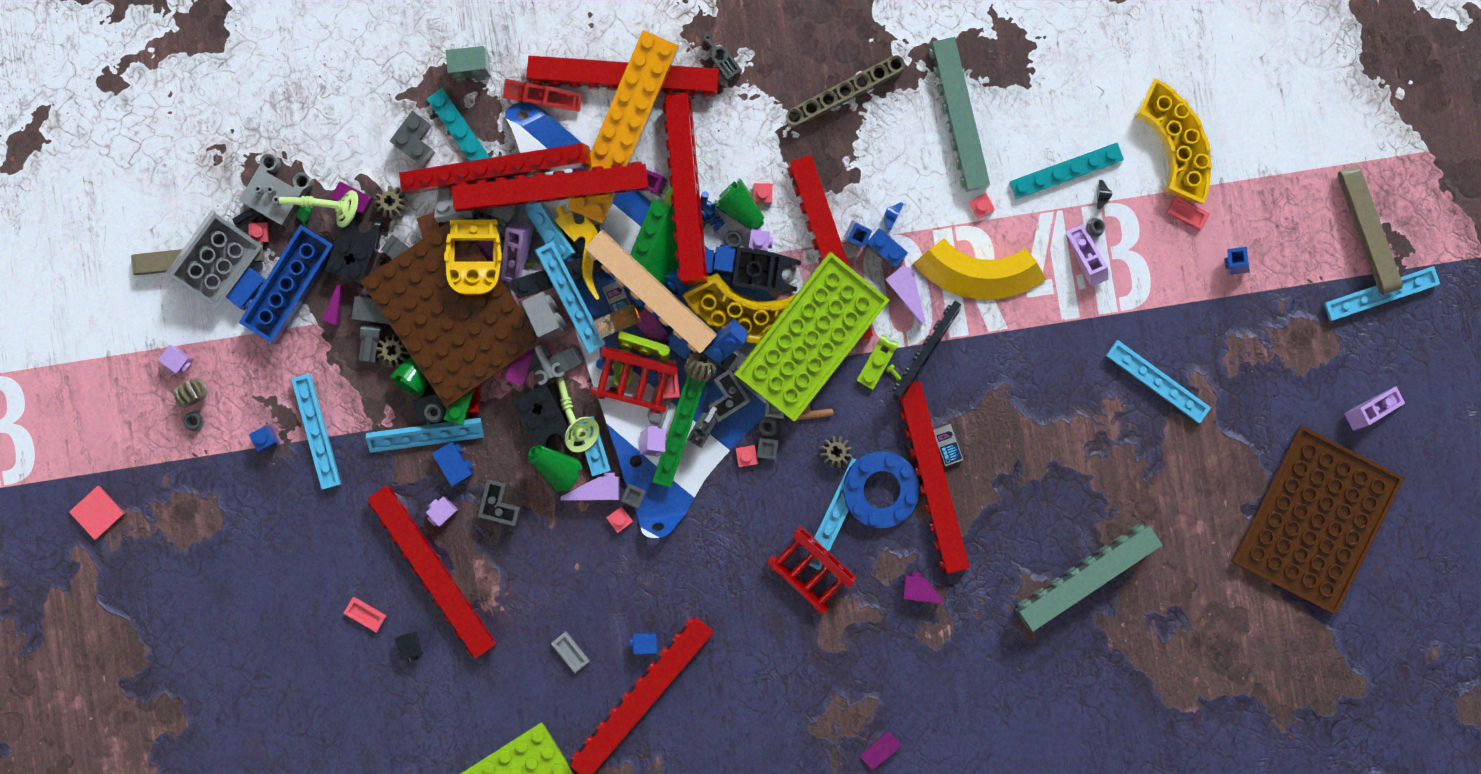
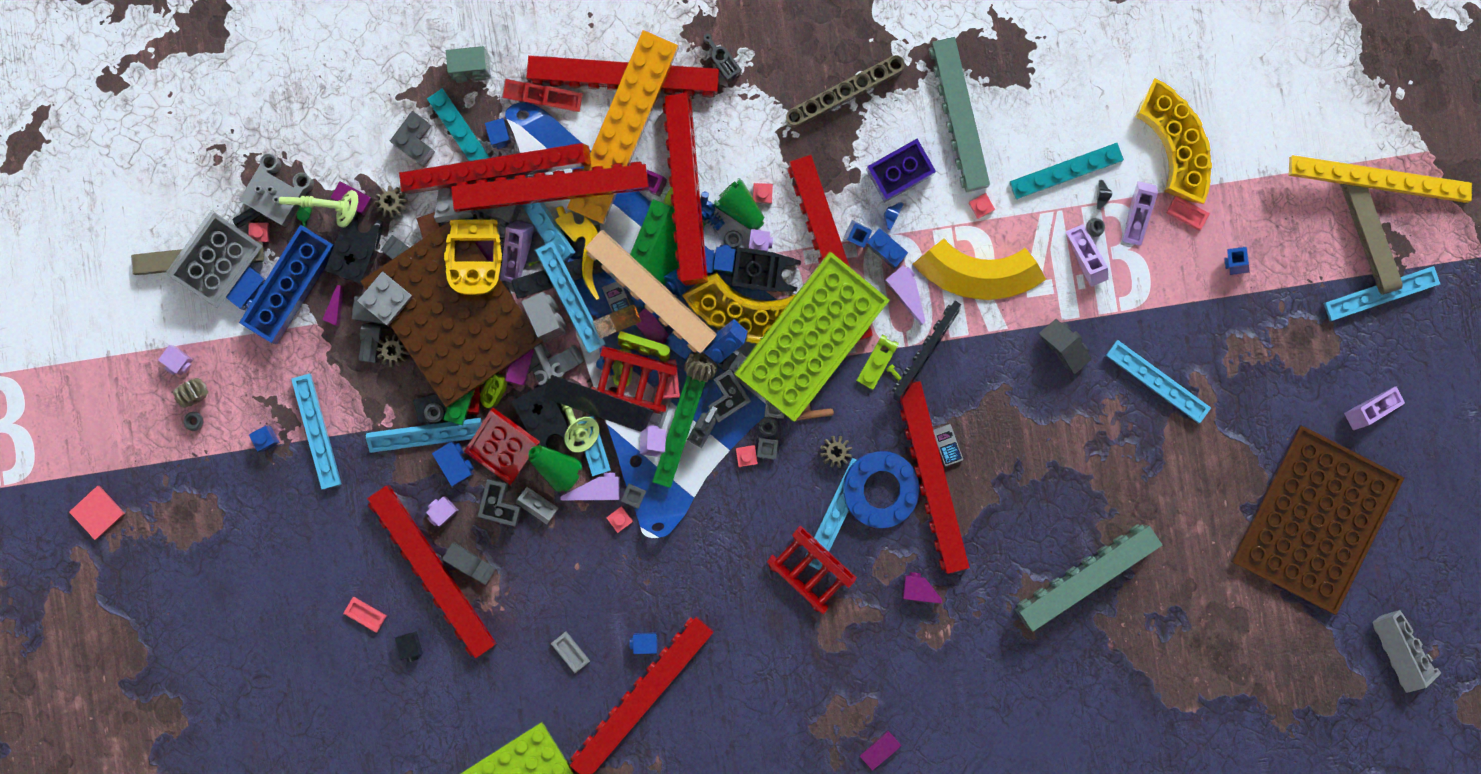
green cone [389,356,429,398] -> none
none -> light grey plate [357,271,413,326]
none -> dark grey piece [442,542,496,585]
none -> red plate [464,408,540,485]
none -> lime plate [480,374,507,408]
none -> blue brick [485,118,512,150]
none -> light grey plate [516,487,559,524]
none -> black sticker [543,375,654,432]
none -> dark purple brick [866,138,936,203]
none -> dark grey brick [1039,319,1092,374]
none -> lavender slope [1122,181,1158,245]
none -> yellow plate [1288,155,1472,203]
none -> light grey wedge [1372,610,1441,693]

